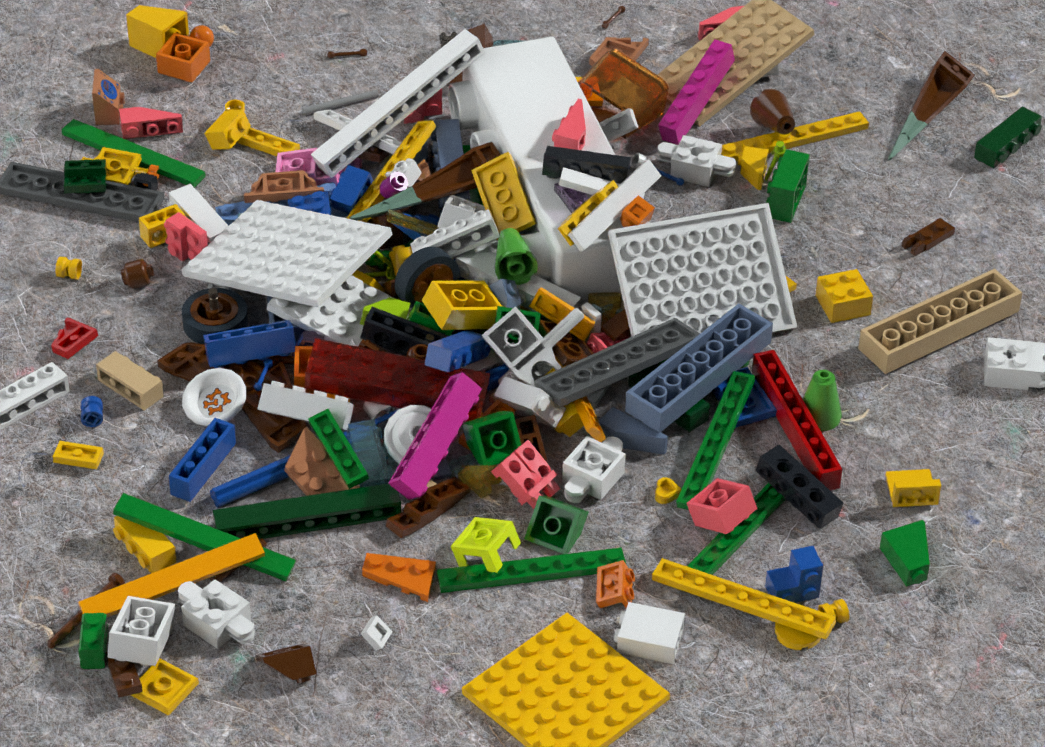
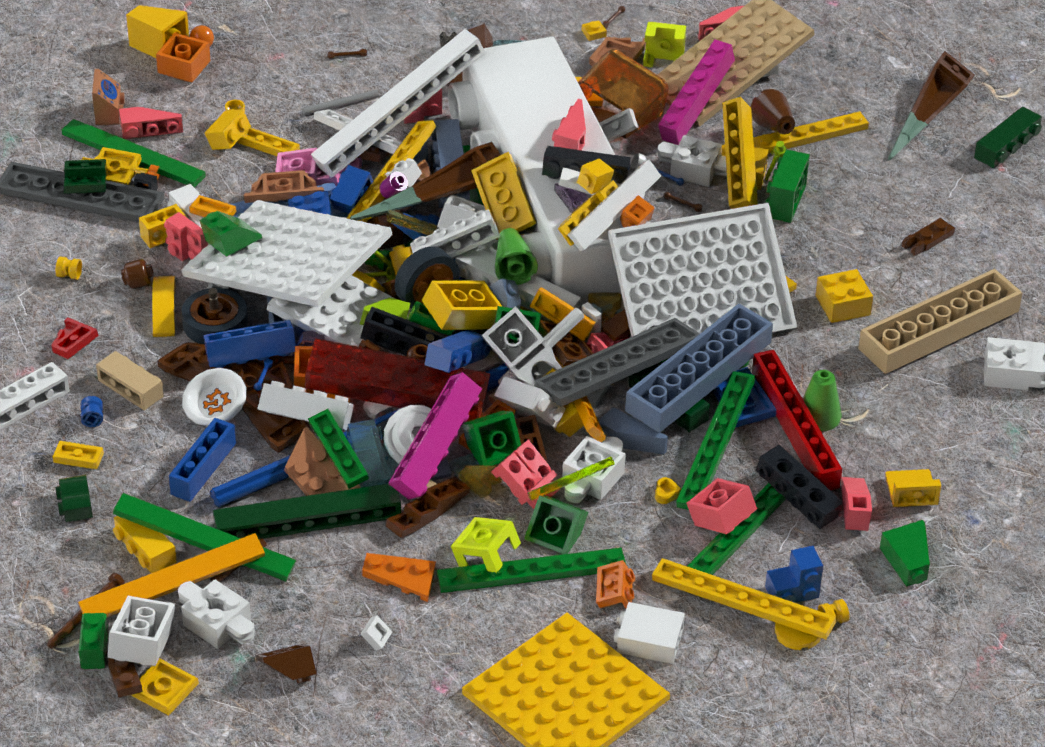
none -> dark green brick [55,475,93,522]
none -> yellow slope [152,276,175,337]
none -> light orange tile [189,195,236,217]
none -> green slope [199,211,262,257]
none -> clear neon green bar [528,456,615,501]
none -> yellow brick [577,159,614,194]
none -> yellow plate [581,20,607,41]
none -> neon yellow panel [643,22,686,67]
none -> reddish brown hinge [663,192,702,212]
none -> yellow brick [722,96,758,209]
none -> coral slope [841,477,872,531]

